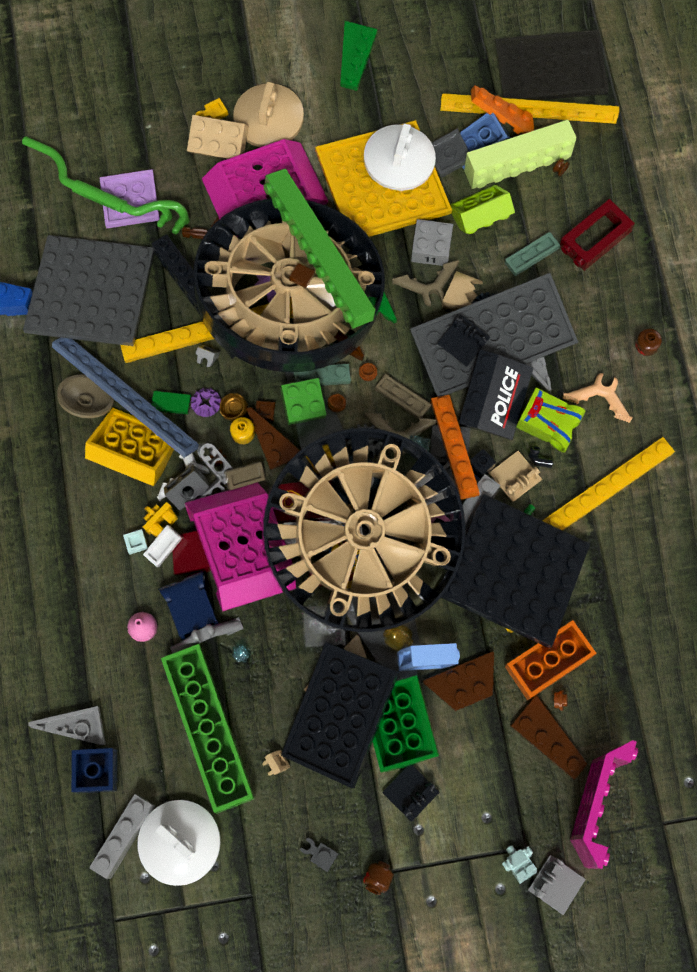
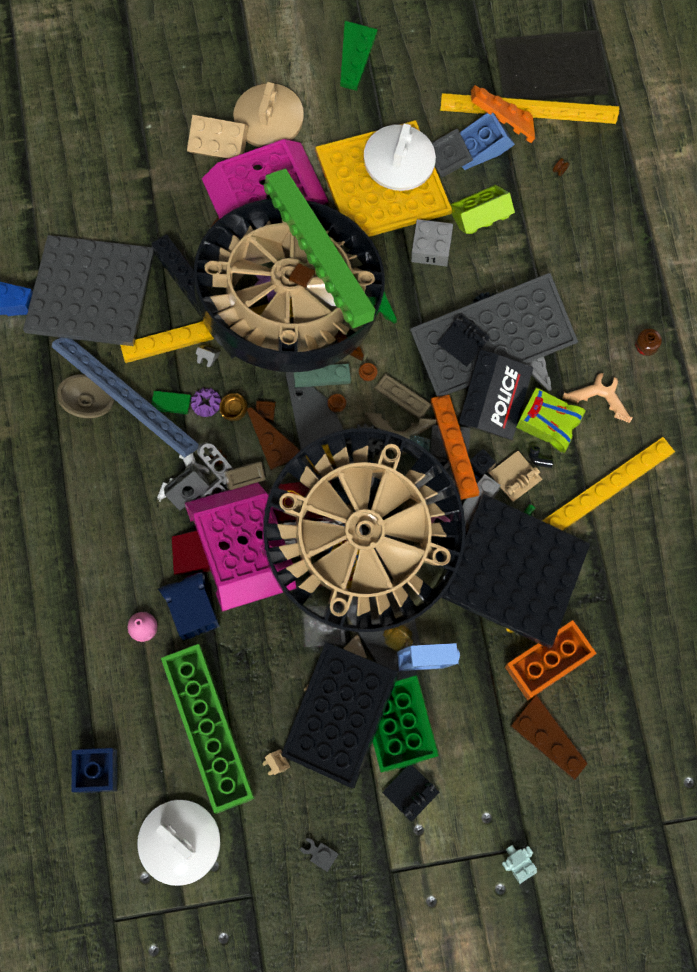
bright green piece [22,136,190,234] -> none
light grey wing [28,706,106,745] -> none
yellow slope [85,408,174,486] -> none
light grey brick [89,794,156,879] -> none
lavender plate [100,169,160,228] -> none
light aqua plate [123,529,148,554] -> none
yellow hips [143,502,178,537] -> none
white tile [143,525,183,567] -> none
light grey piece [170,617,244,654] -> none
reddish brown axle [182,226,208,239] -> none
yellow plate [195,98,228,119] -> none
yellow head [230,417,255,444] -> none
clear light blue plate [232,644,250,663] -> none
bright green brick [280,378,327,425] -> none
reddish brown head [363,861,394,895] -> none
dark tan piece [392,260,459,307] -> none
reddish brown wing [423,651,494,712] -> none
tan piece [442,271,483,312] -> none
yellowish green brick [464,120,576,189] -> none
sand green plate [504,232,560,276] -> none
light grey hinge [528,855,586,915] -> none
dark orange plate [554,690,568,711] -> none
dark red piece [560,199,635,271] -> none
dark pink slope [570,740,638,869] -> none

